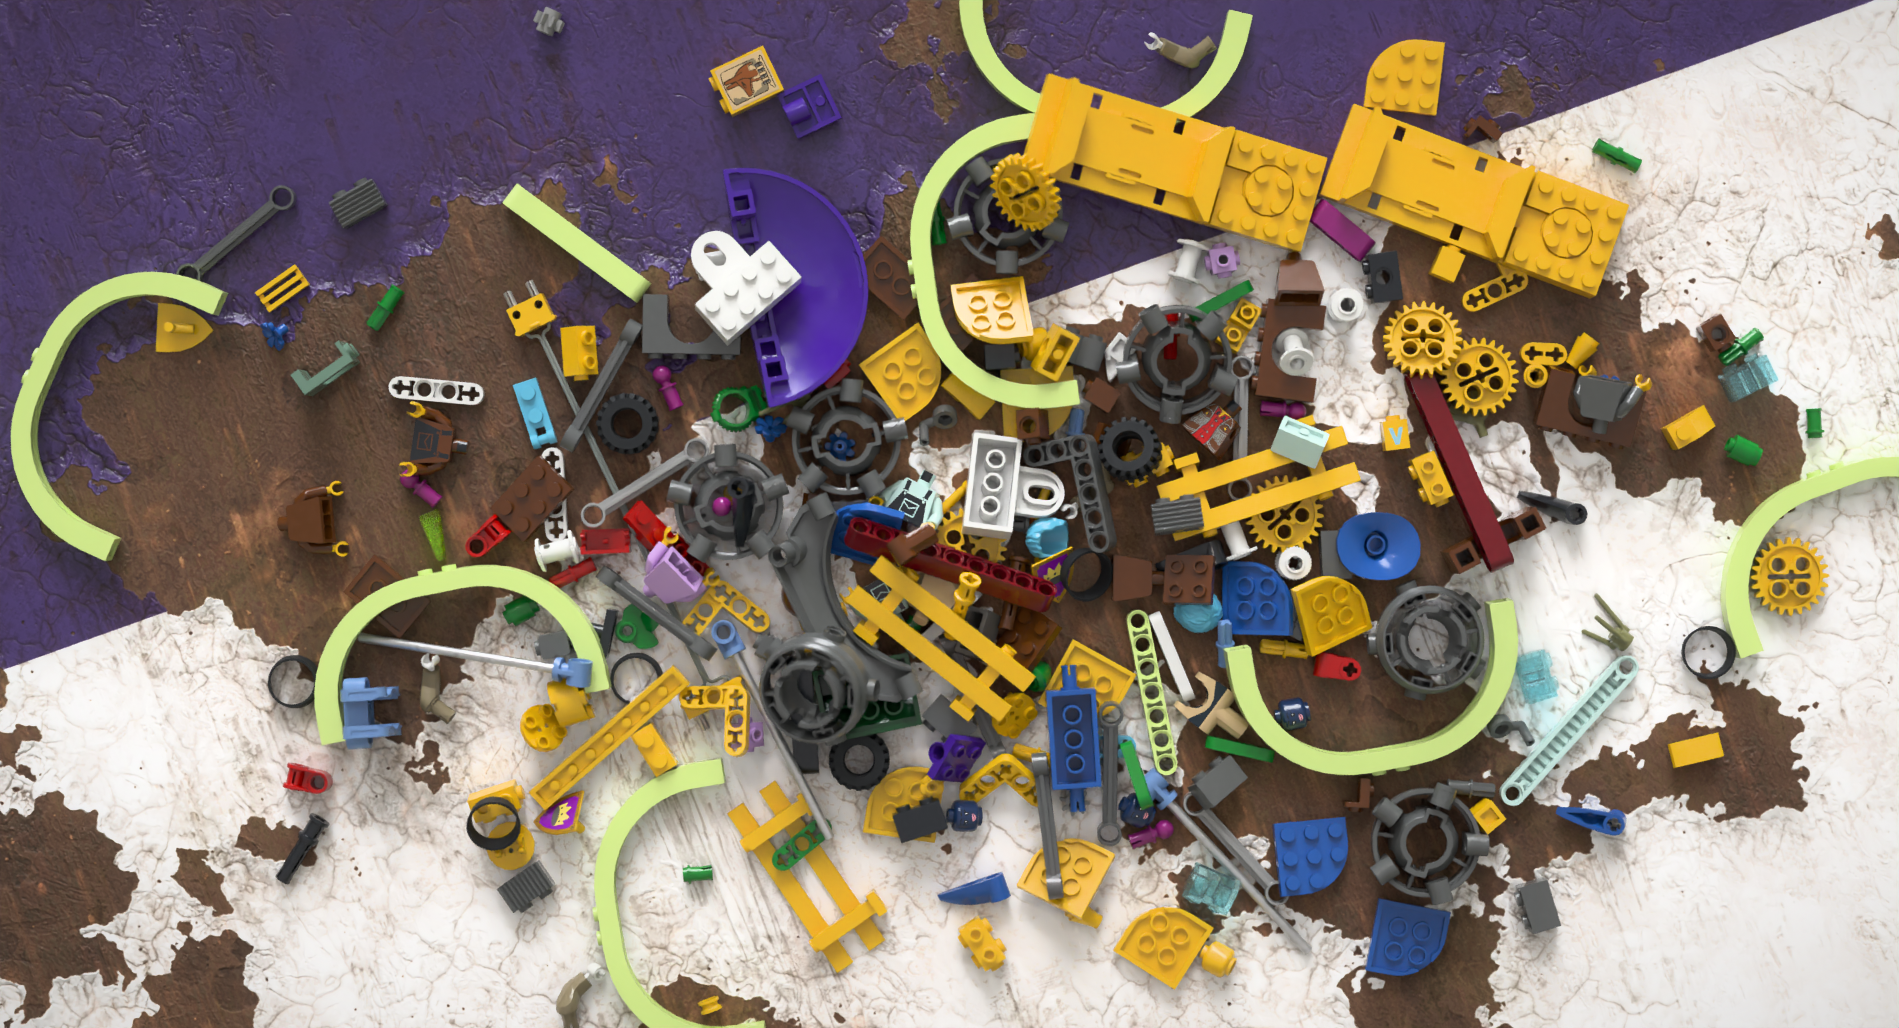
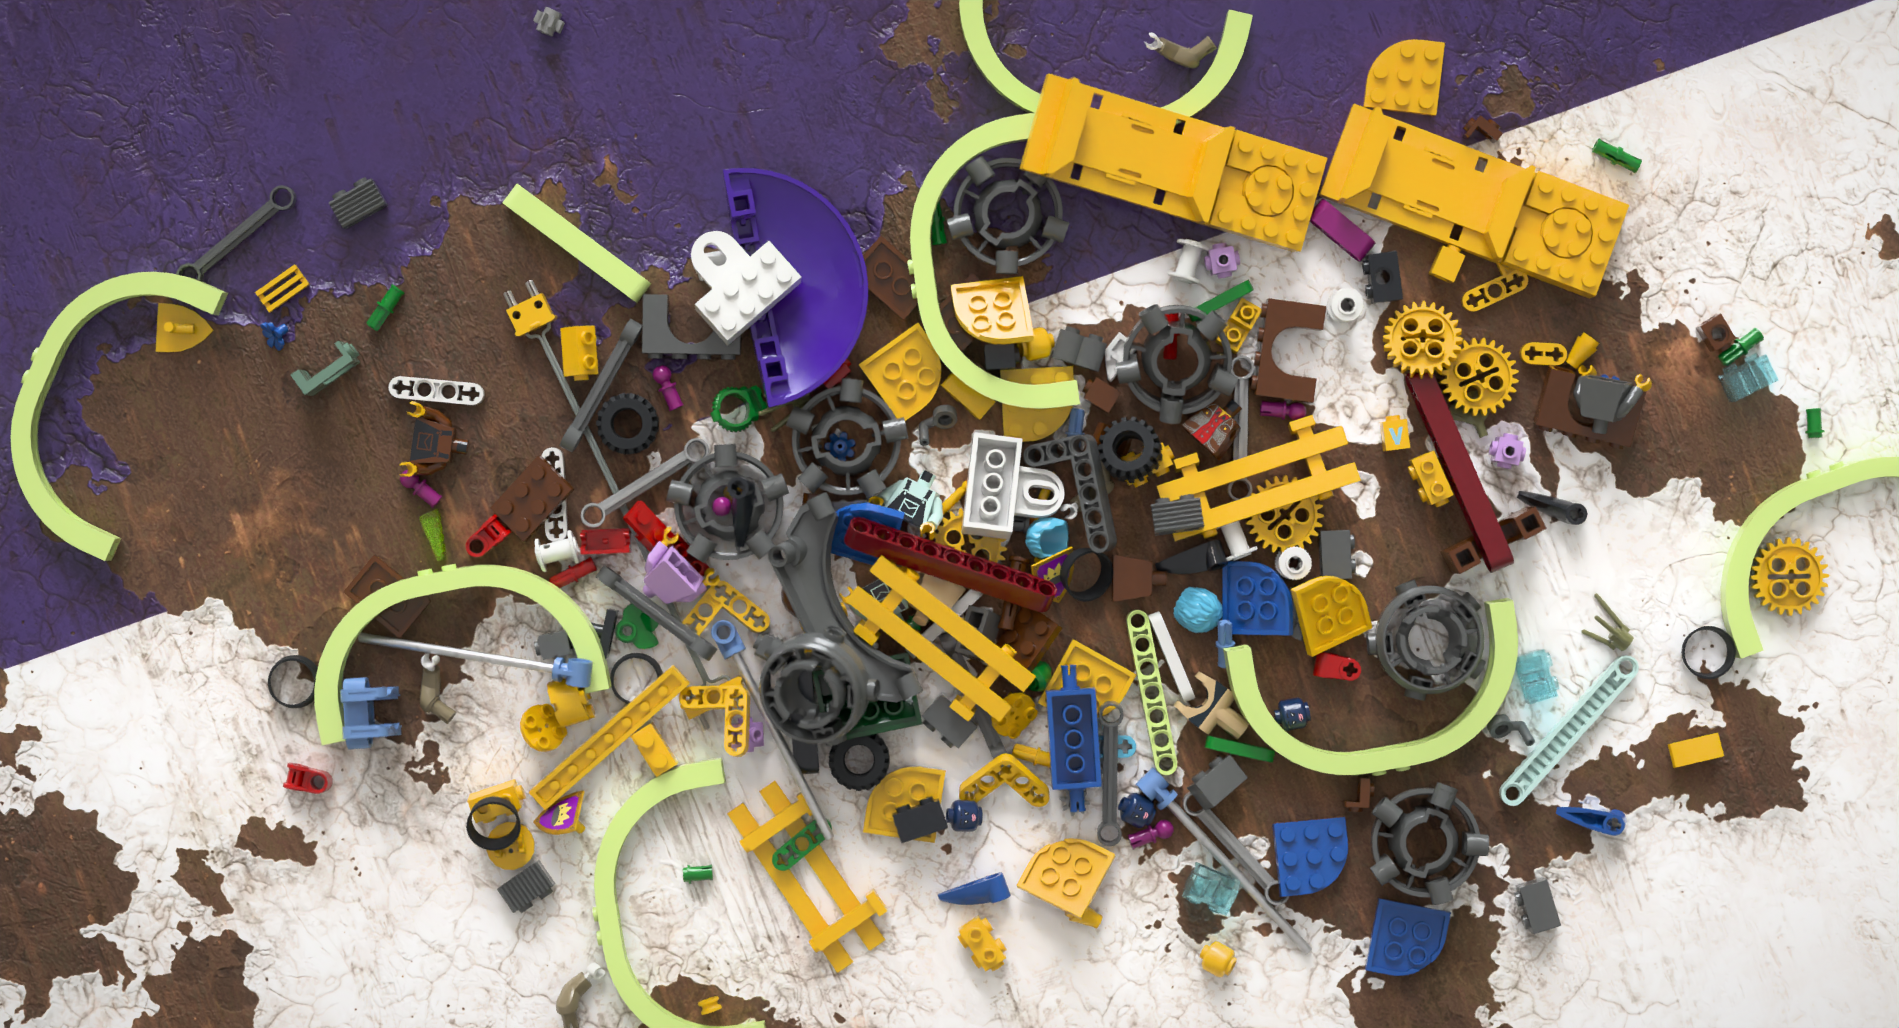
black pin [275,813,330,885] -> none
reddish brown torso [277,481,349,556] -> none
green brick [502,595,540,627] -> none
medium azure plate [513,378,558,450] -> none
brick [708,46,784,117] -> none
blue plant [755,416,787,442] -> none
dark purple plate [777,74,842,139] -> none
reddish brown piece [886,523,939,567] -> none
yellow plate [920,775,944,799] -> none
dark purple plate [927,734,986,783] -> none
yellow pin [944,572,981,641] -> none
yellow gear [990,153,1061,231] -> none
reddish brown brick [1016,407,1050,445] -> none
yellow brick [1030,323,1080,381] -> none
dark grey piece [1031,752,1064,900] -> none
yellow plate [1113,907,1214,990] -> none
green beam [1120,740,1154,810] -> none
reddish brown plate [1163,555,1216,605] -> none
yellow axle [1259,639,1308,659] -> none
light aqua panel [1271,416,1330,469] -> none
torso [1274,252,1324,306] -> none
white hose [1275,327,1314,376] -> none
blue hat [1336,512,1421,580] -> none
dark grey axle [1446,779,1496,798] -> none
yellow brick [1469,798,1506,834] -> none
yellow cone [1524,364,1548,388] -> none
yellow slope [1661,405,1715,450] -> none
green brick [1724,435,1763,466] -> none
none -> lavender brick [1489,433,1526,469]

